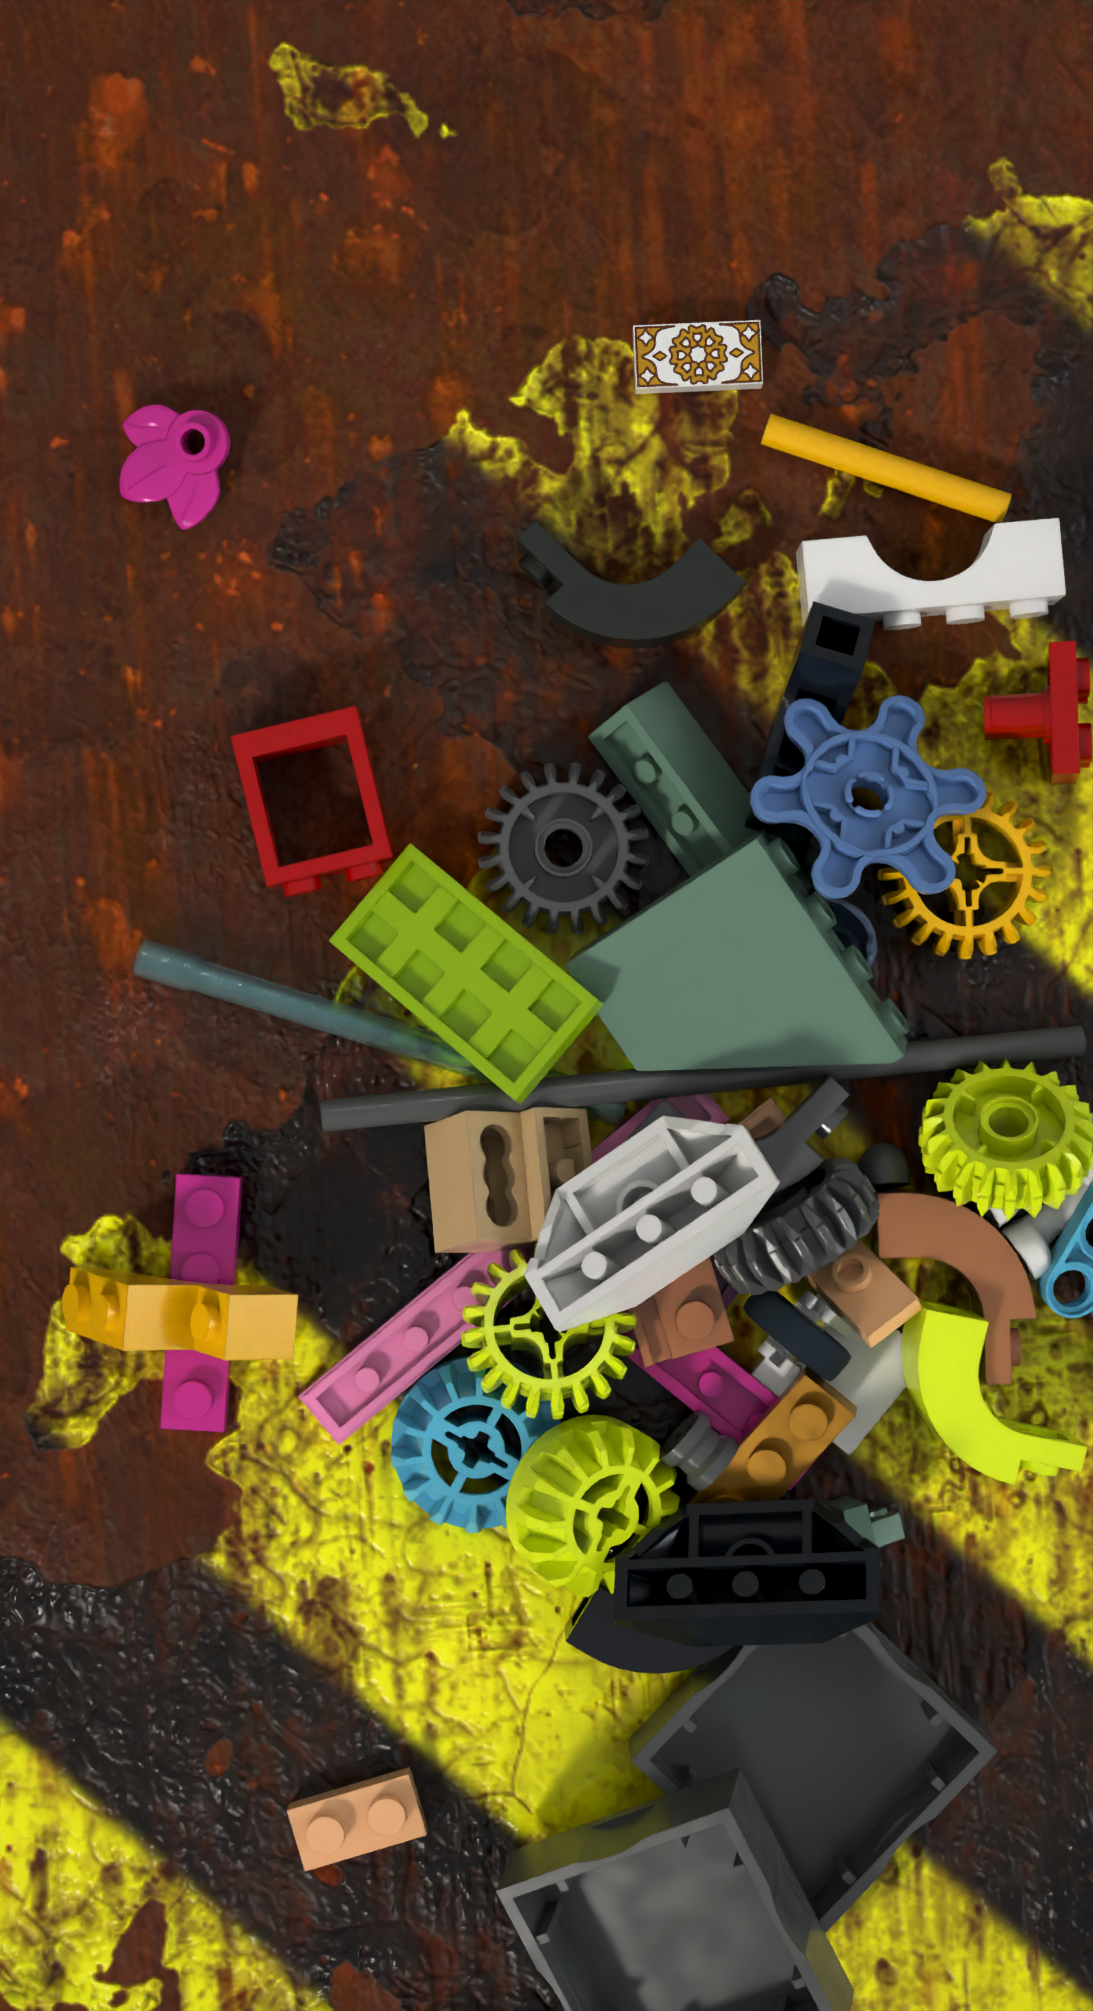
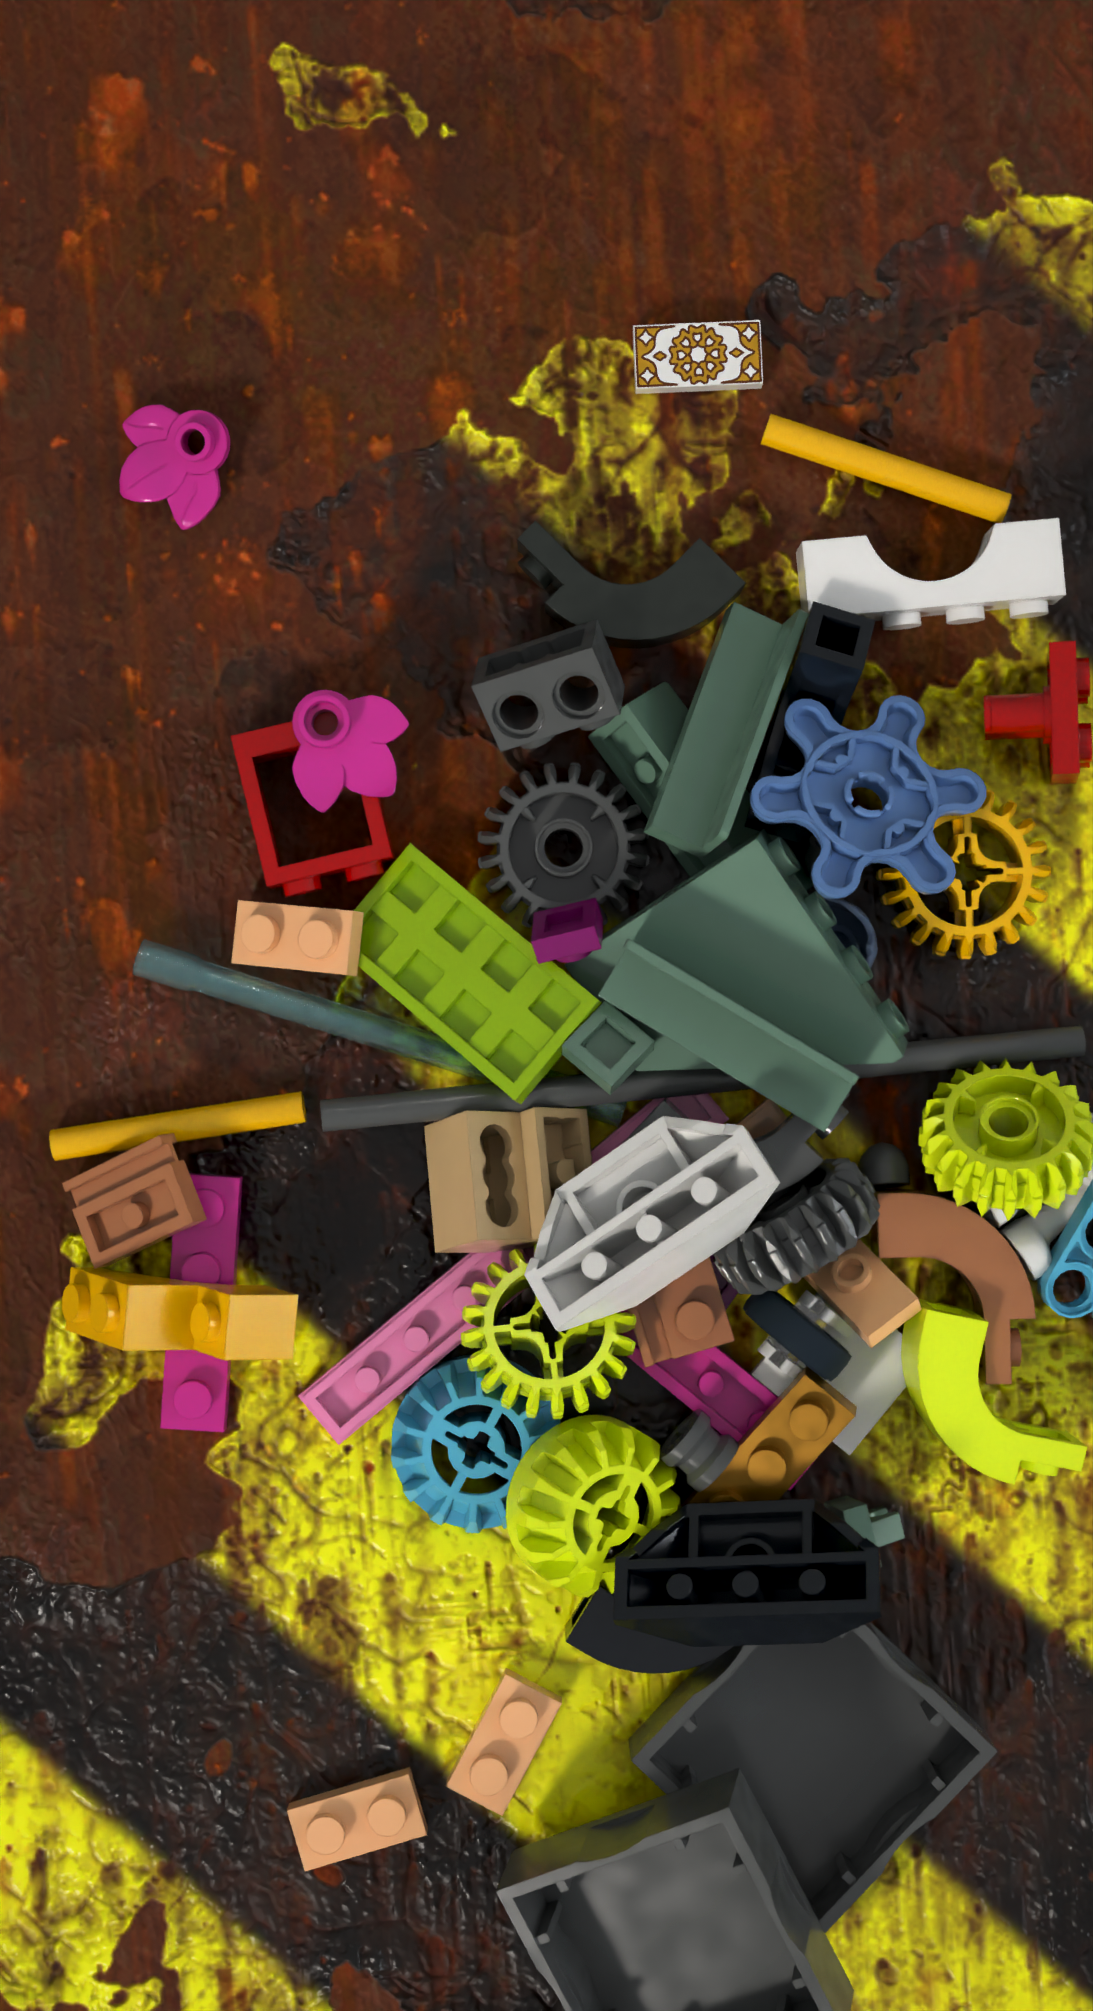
none -> yellow piece [49,1091,307,1161]
none -> nougat plate [62,1133,207,1269]
none -> light nougat plate [231,900,364,976]
none -> dark pink plate [292,690,409,813]
none -> light nougat plate [446,1668,562,1816]
none -> dark grey brick [471,619,625,752]
none -> magenta plate [531,898,603,964]
none -> sand green tile [562,1001,655,1096]
none -> sand green panel [598,938,859,1132]
none -> sand green panel [644,602,808,859]

